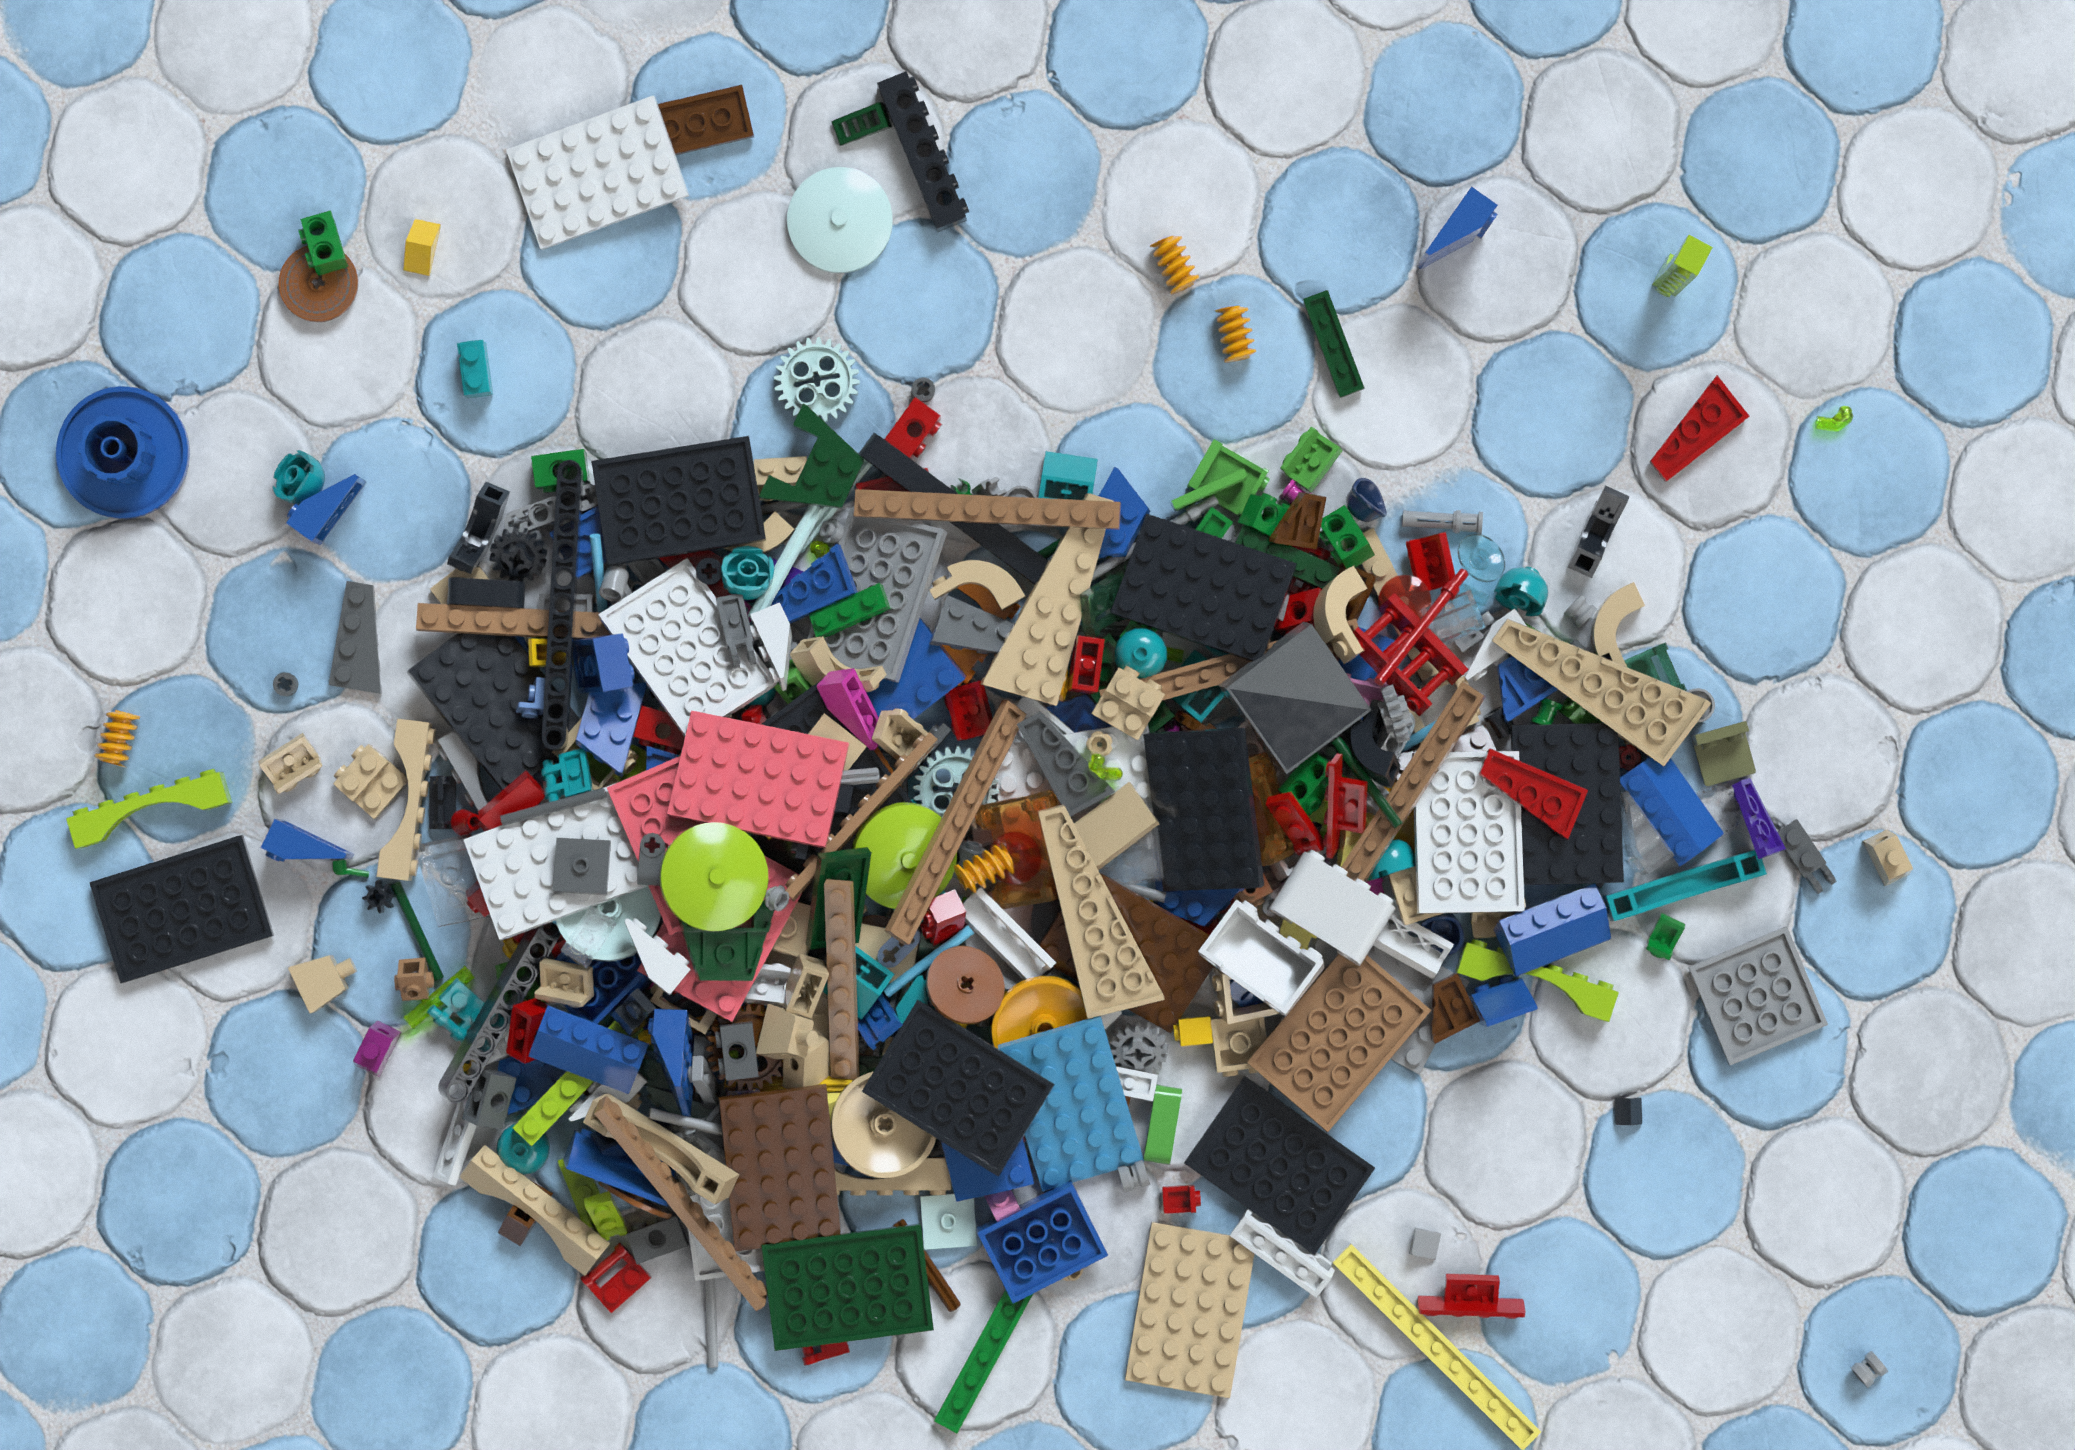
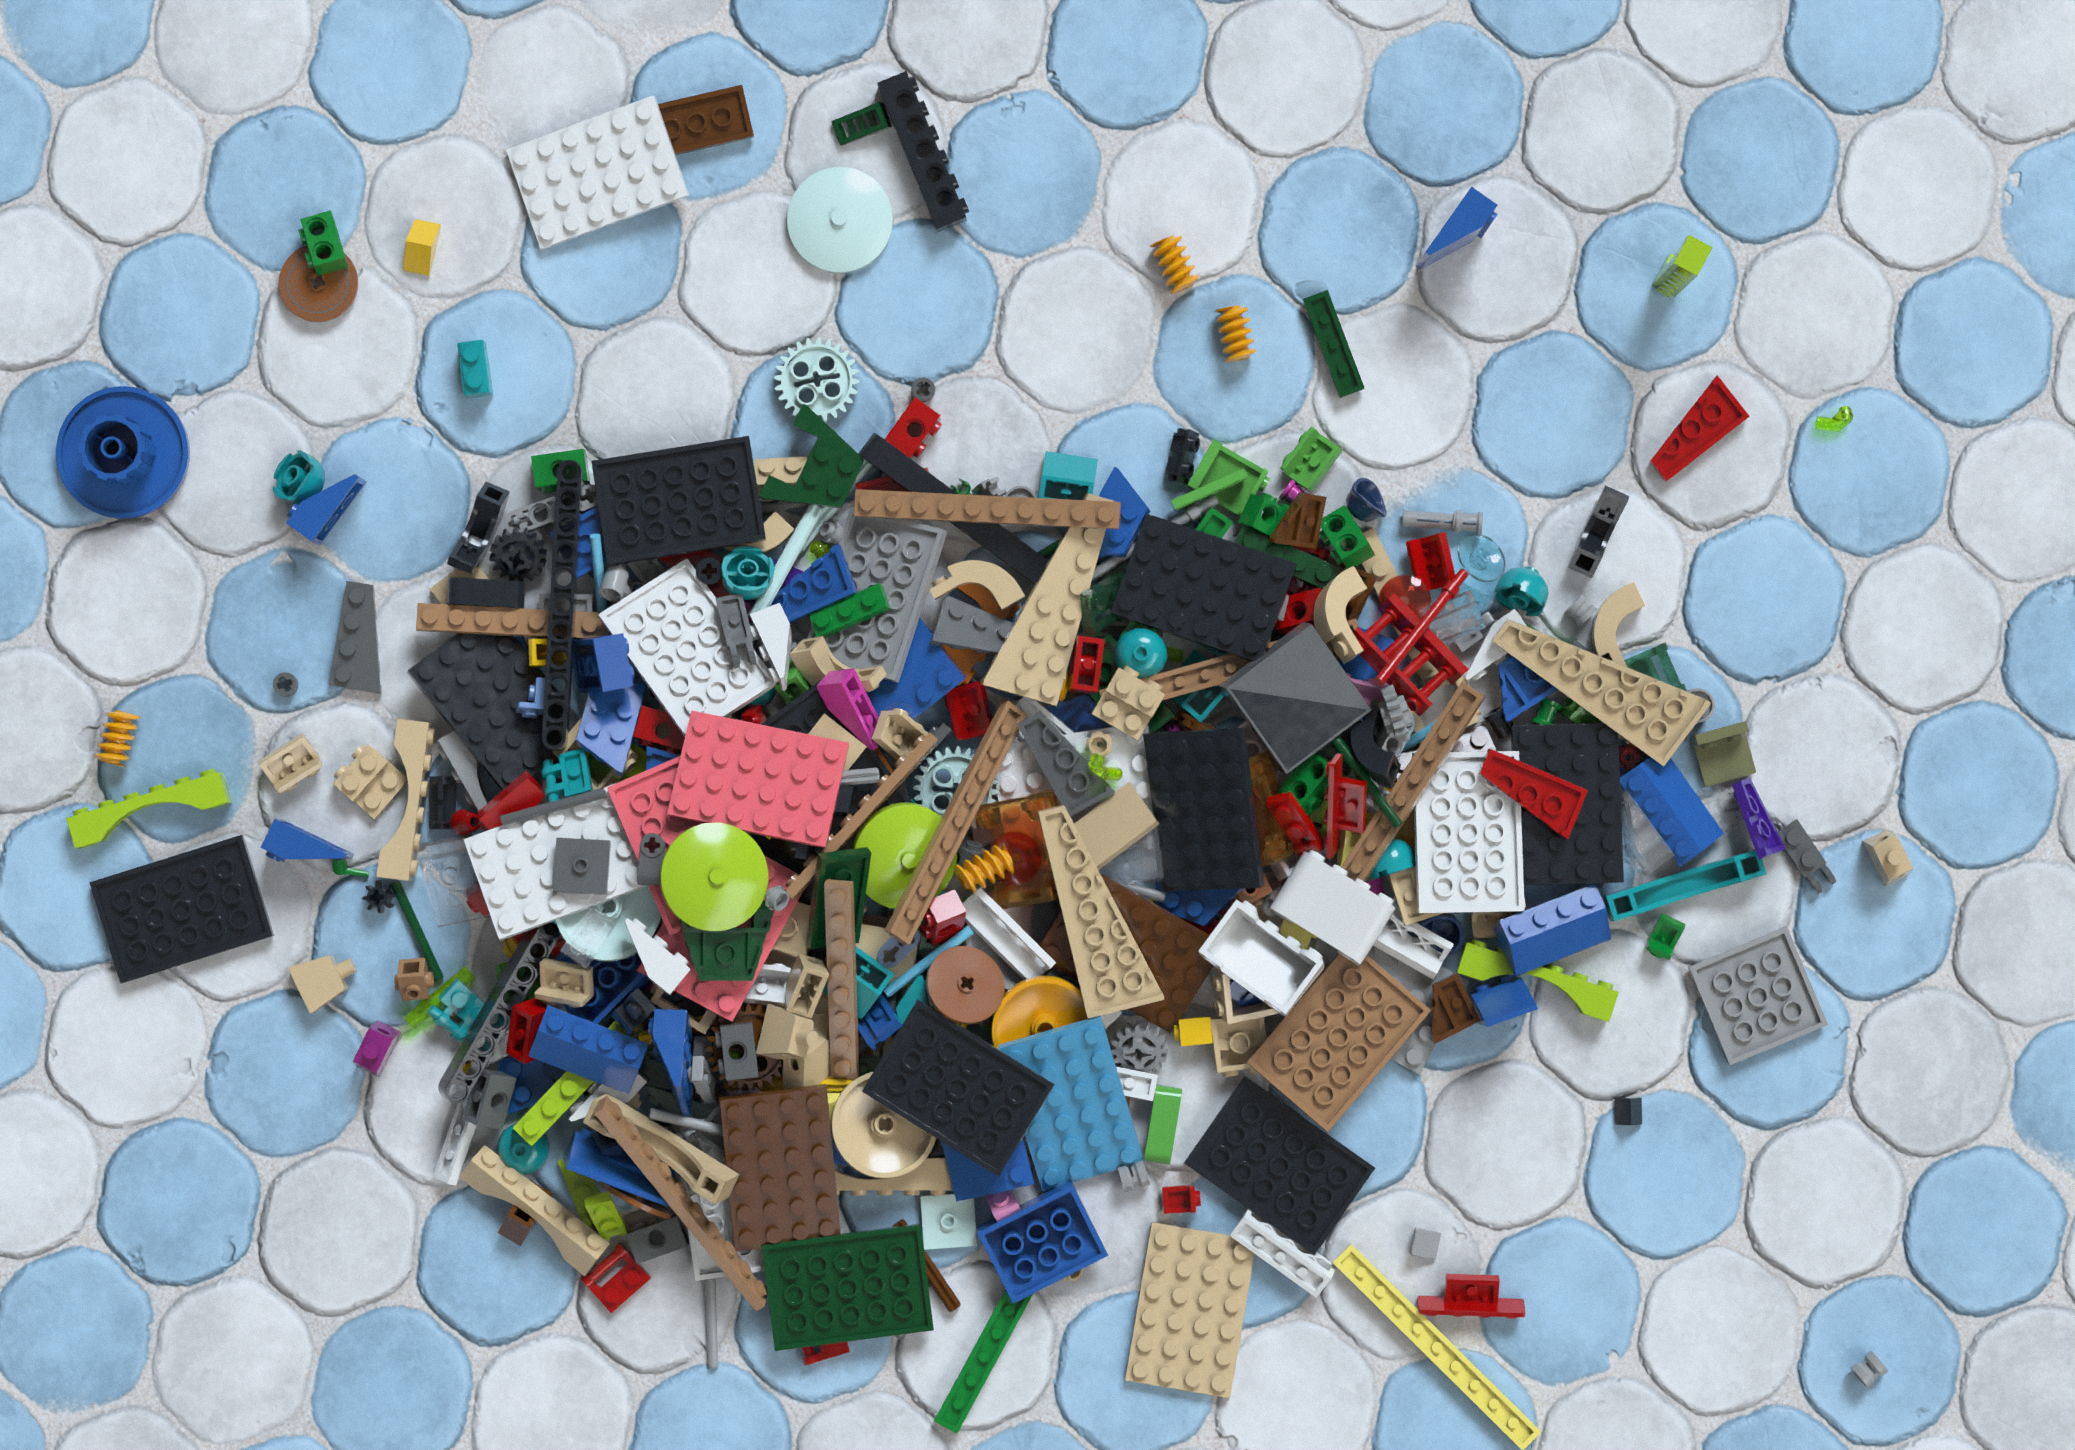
none -> black hinge [1165,428,1200,485]

